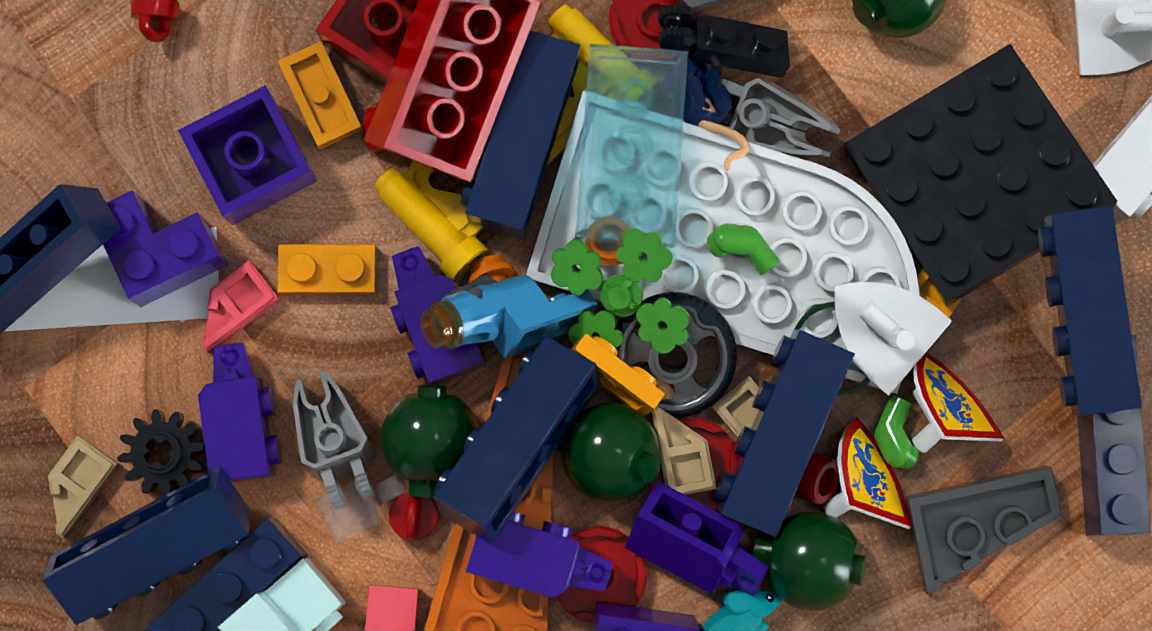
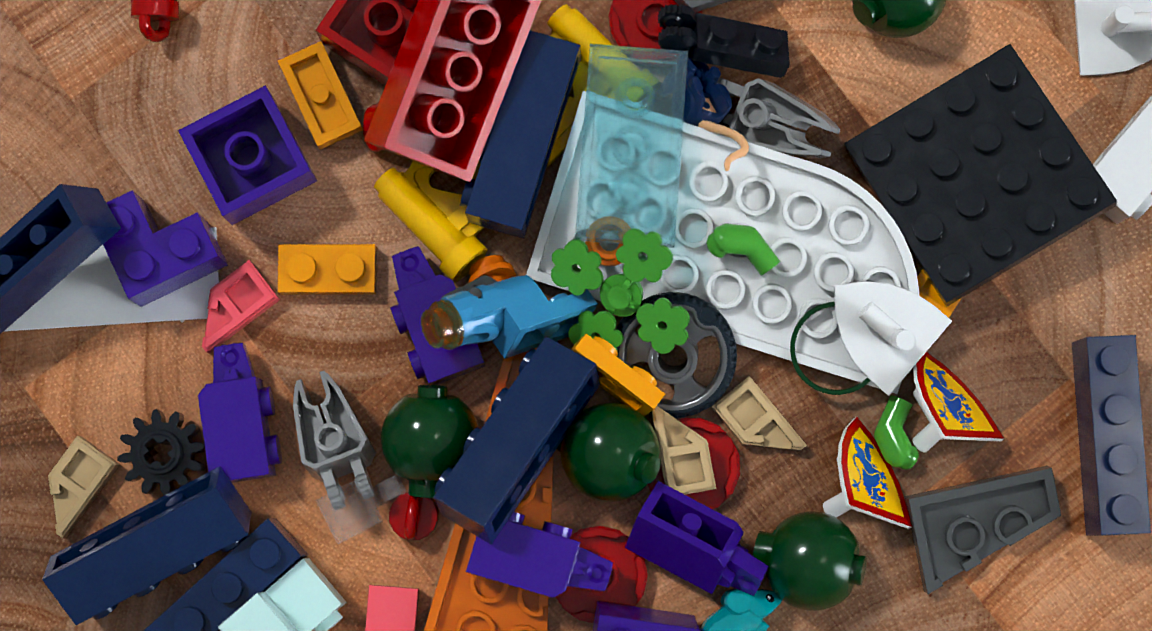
dark blue brick [713,330,855,537] -> none
red tile [795,453,839,505] -> none
dark blue brick [1038,206,1142,416] -> none

